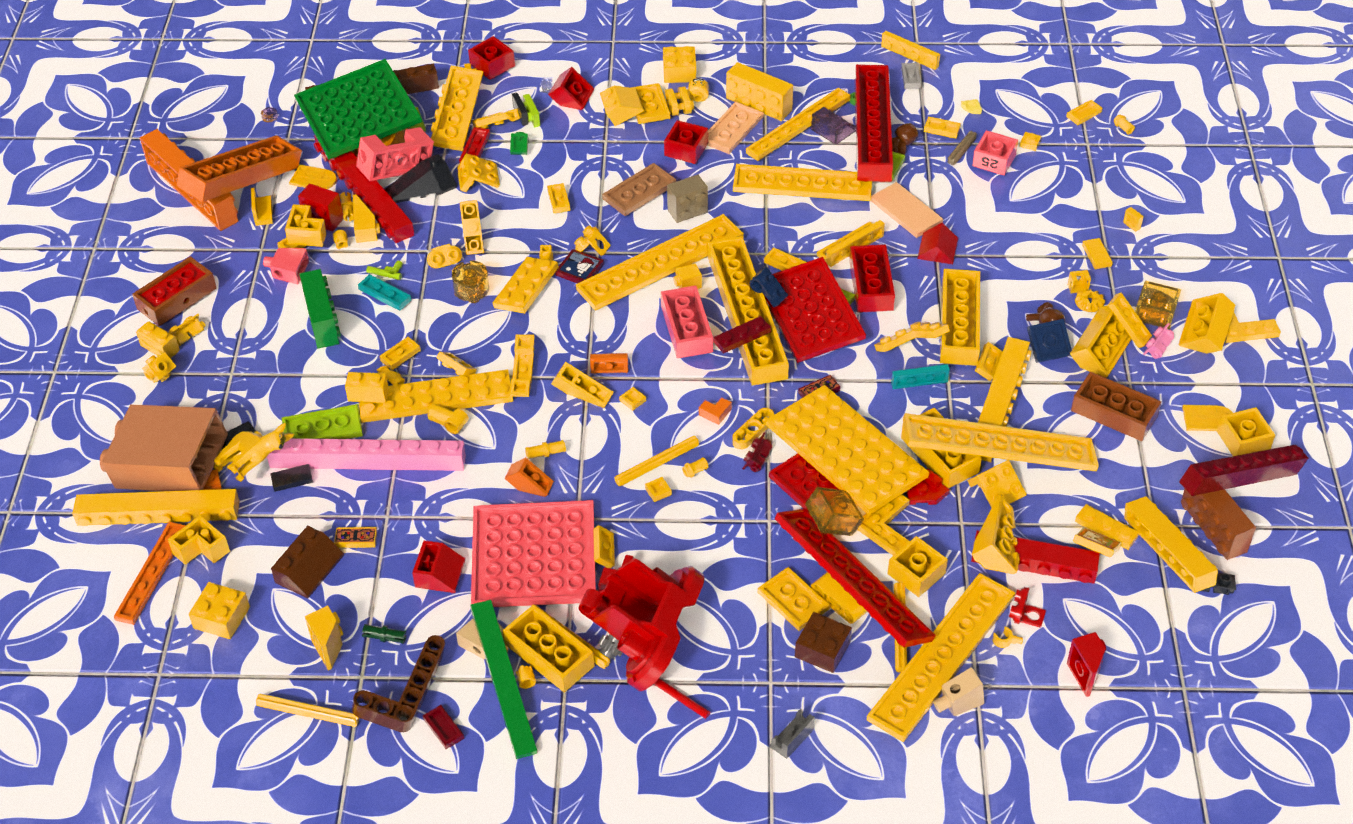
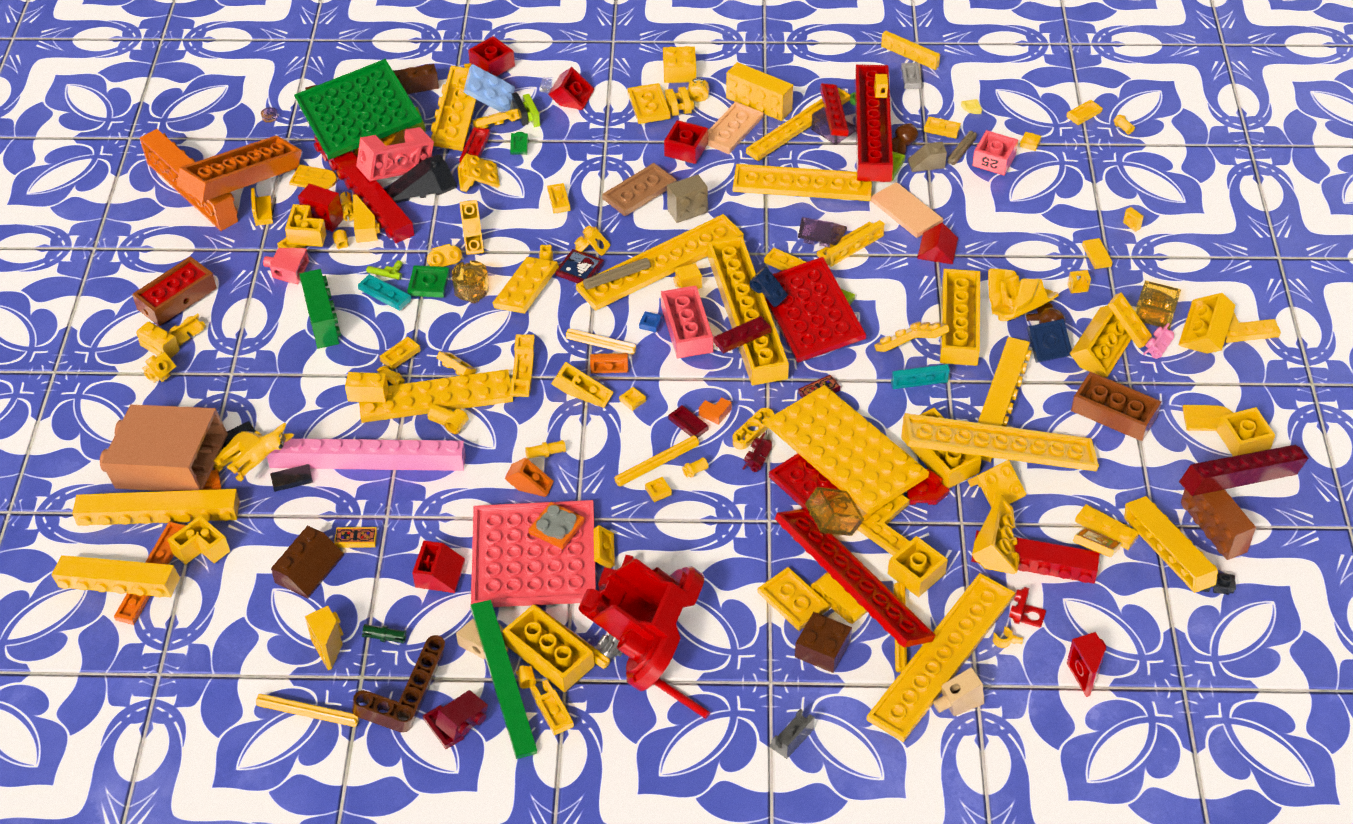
yellow brick [188,582,250,640] -> none
lime tile [281,404,363,439] -> none
yellow slope [600,85,644,126] -> none
red brick [849,244,895,312] -> none
yellow plate [975,342,1003,381] -> none
yellow gear [1075,289,1105,312] -> none
none -> yellow brick [51,555,180,598]
none -> green plate [407,265,450,298]
none -> dark red brick [435,690,488,740]
none -> light blue plate [463,64,515,112]
none -> piece [528,502,585,549]
none -> yellow hinge [530,680,574,735]
none -> yellow axle [566,328,636,355]
none -> dark tan axle [583,258,650,290]
none -> blue plate [639,311,662,333]
none -> dark red tile [668,405,709,438]
none -> clear purple slope [798,217,847,248]
none -> red tile [820,83,849,137]
none -> yellow piece [874,74,888,98]
none -> dark tan slope [908,142,947,172]
none -> yellow piece [988,268,1059,321]

